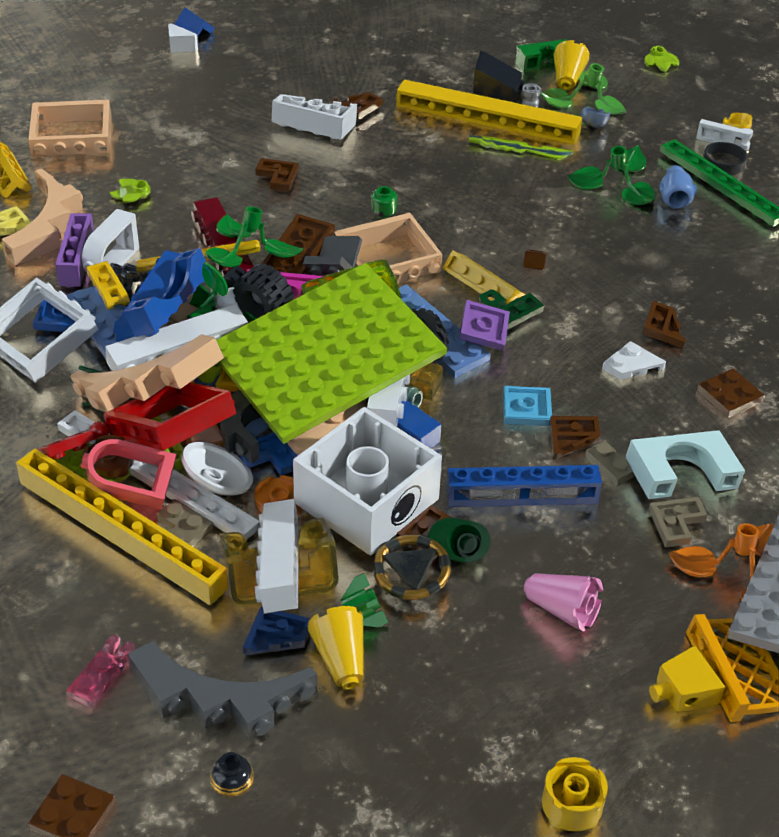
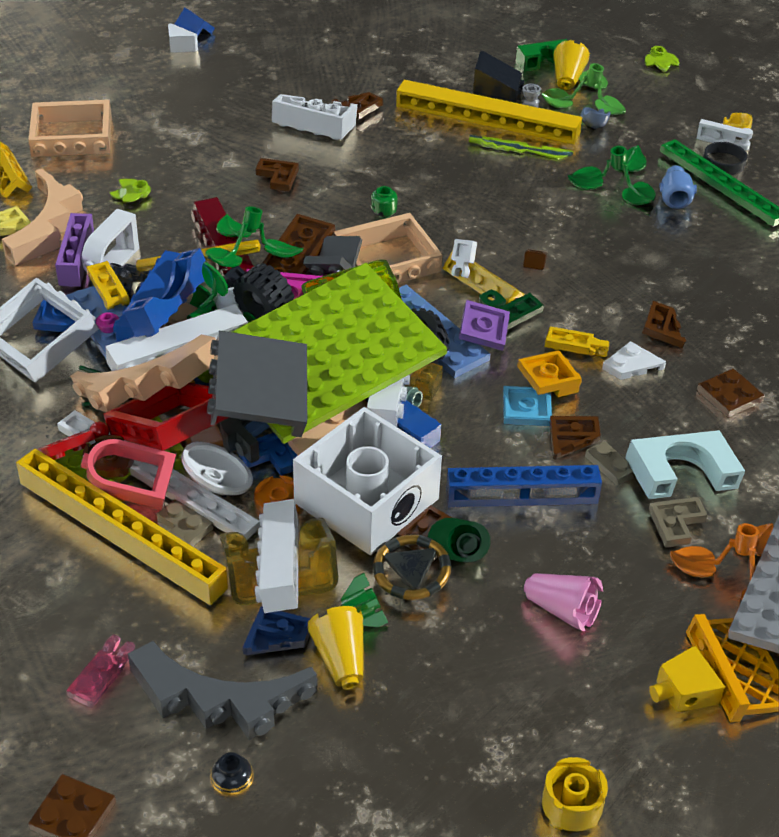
none -> dark pink plate [96,312,119,333]
none -> dark grey panel [207,330,307,437]
none -> white plate [451,239,477,278]
none -> light orange plate [517,350,582,397]
none -> yellow hinge [544,327,609,357]

